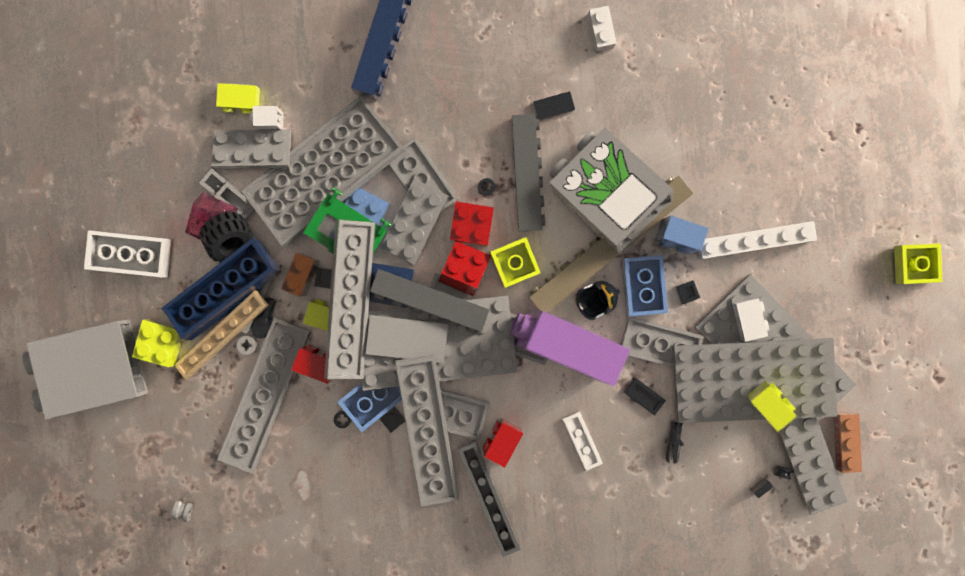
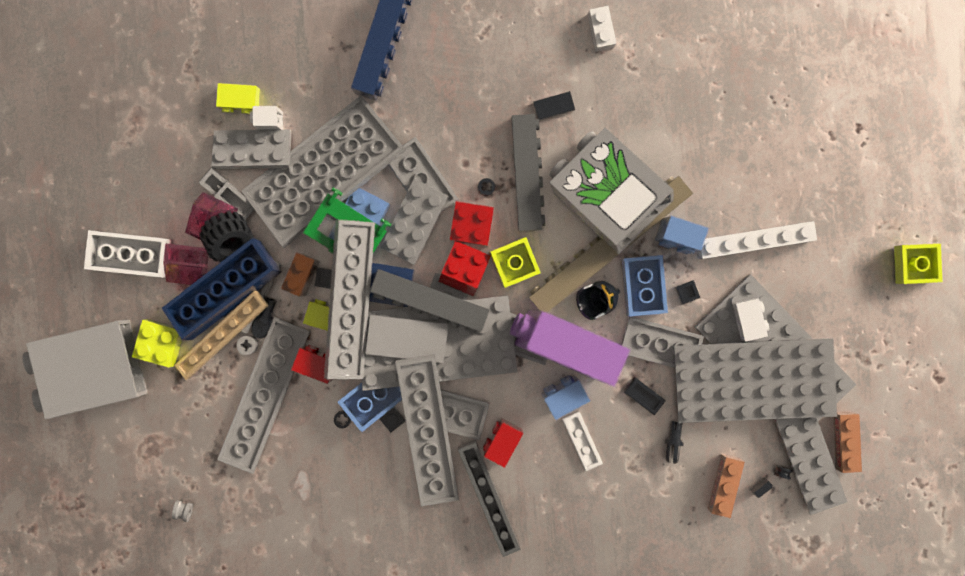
neon yellow brick [747,380,797,431] -> none
none -> clear pink slope [163,243,208,285]
none -> medium blue brick [541,375,590,420]
none -> nougat brick [708,454,745,518]

